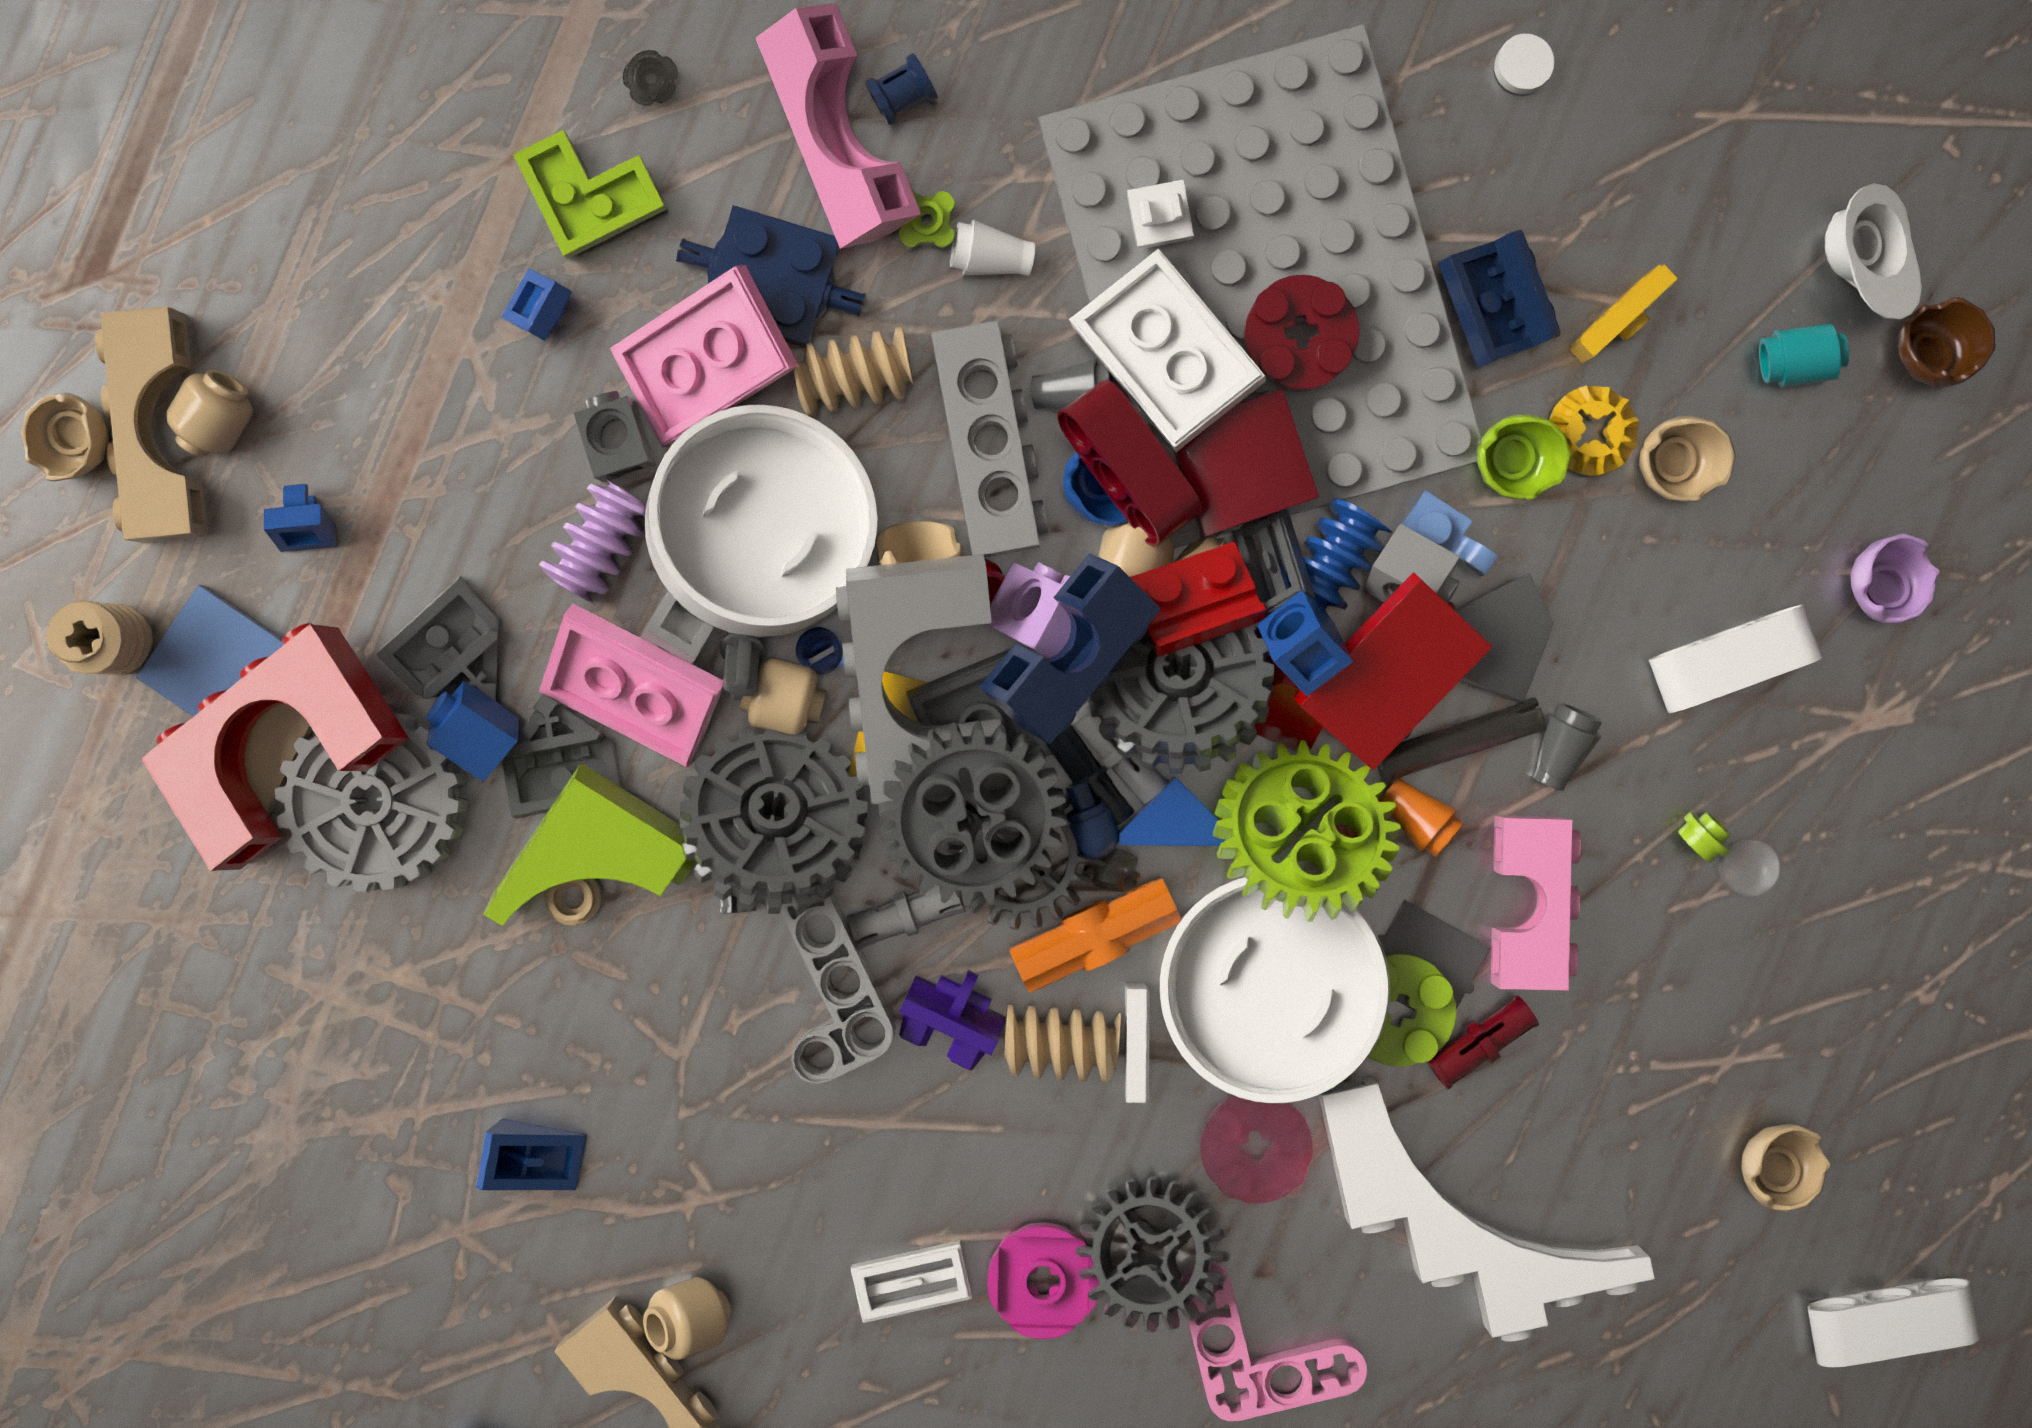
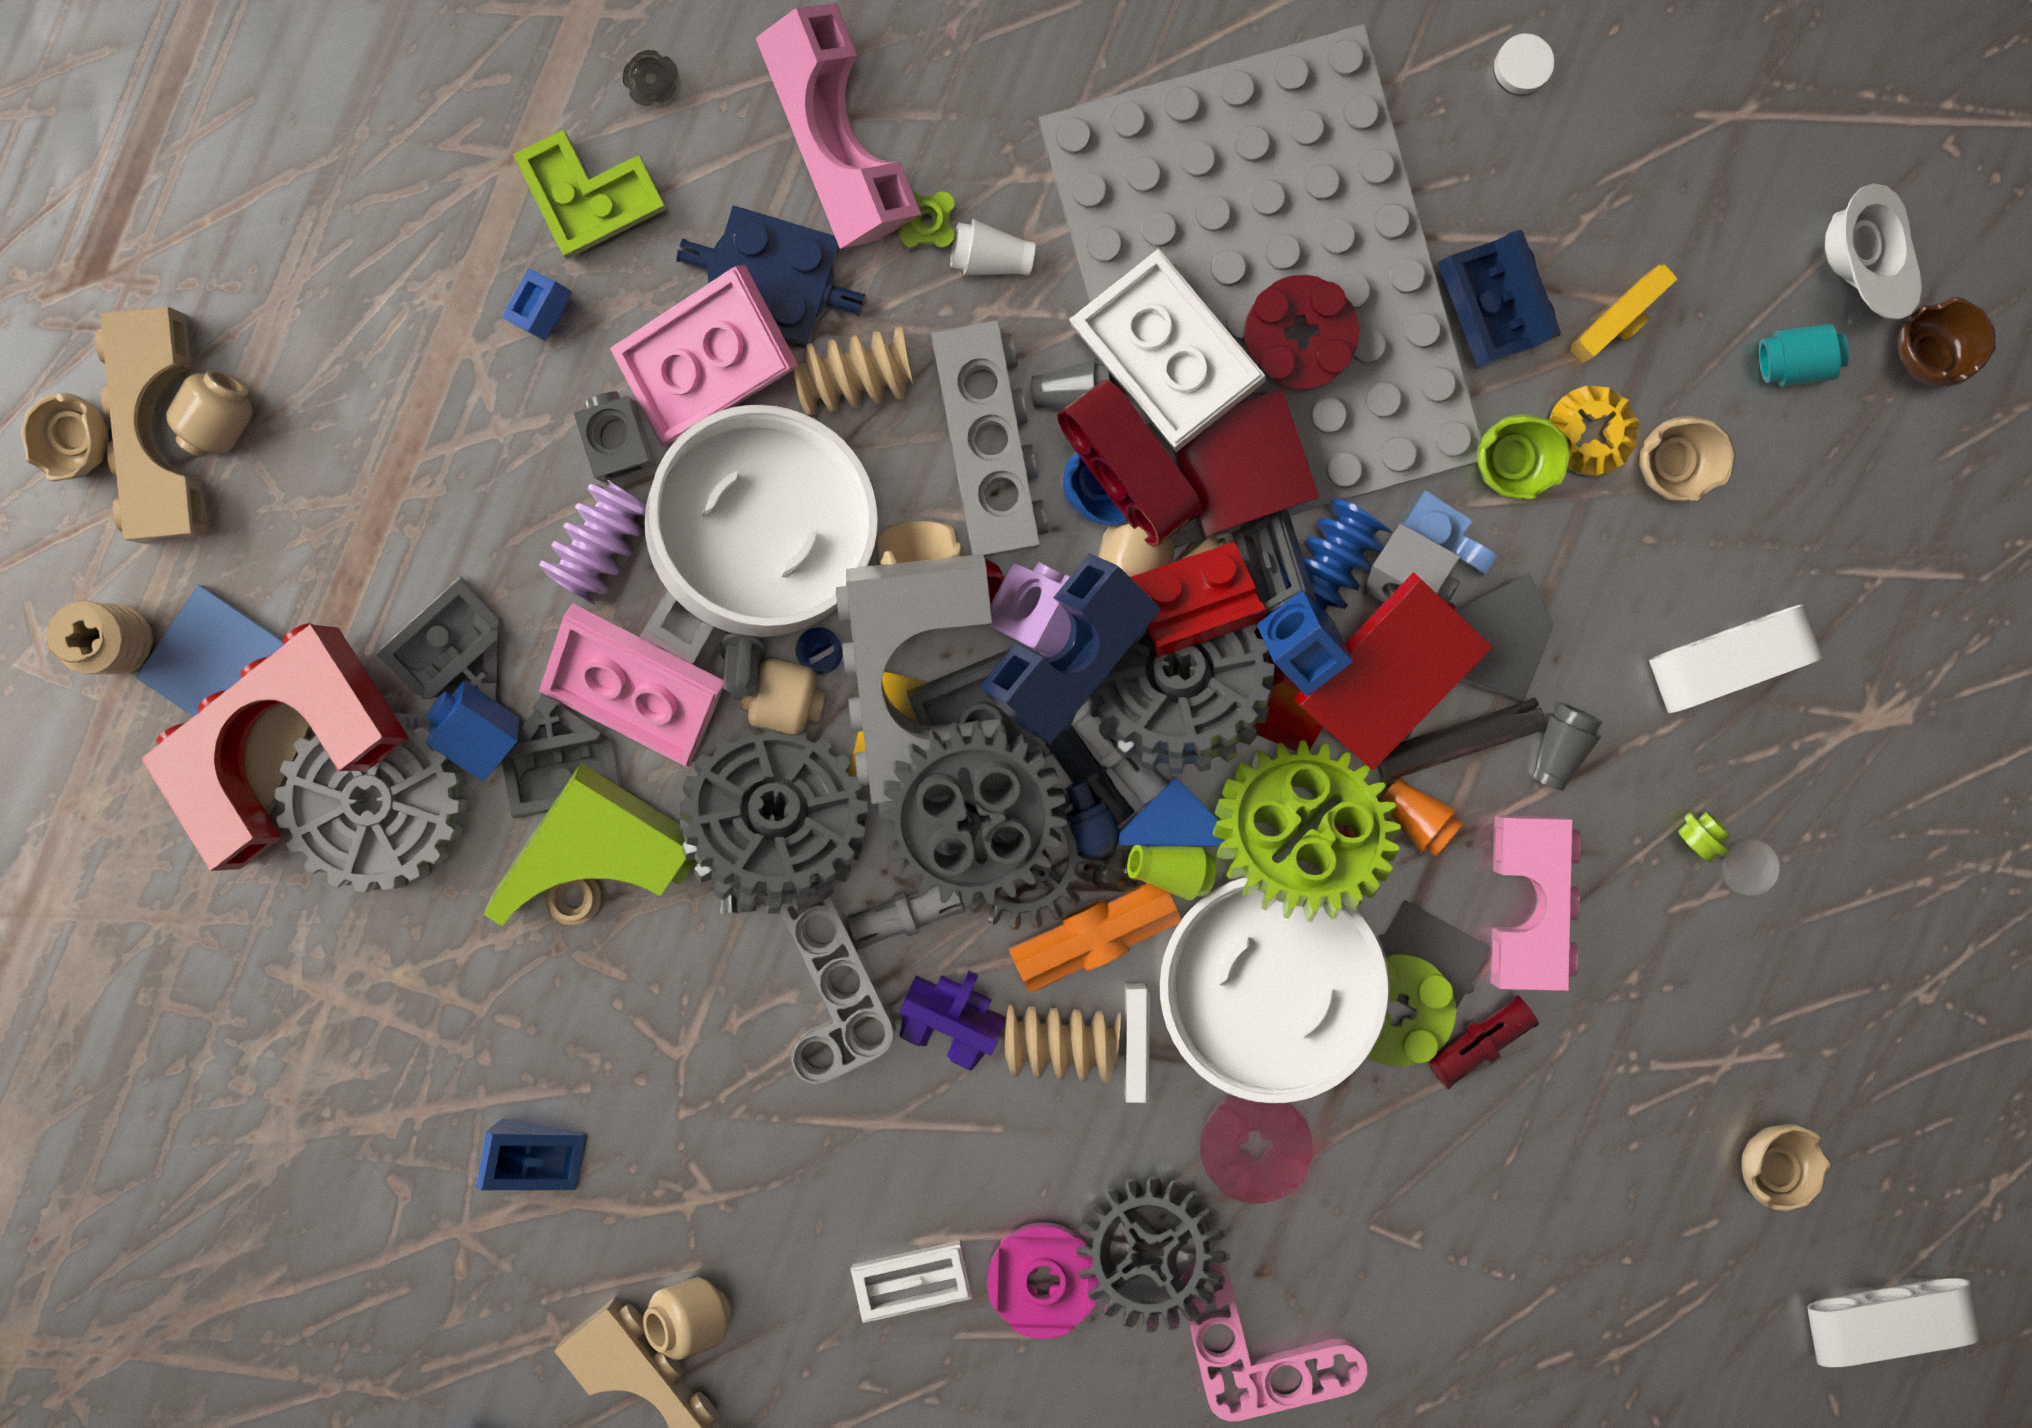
blue tile [264,484,336,552] -> none
dark blue bush [865,53,938,125] -> none
white tile [1127,180,1194,250] -> none
white arch [1318,1076,1655,1341] -> none
lavender hair [1850,533,1940,625] -> none
none -> lime cone [1127,845,1216,901]

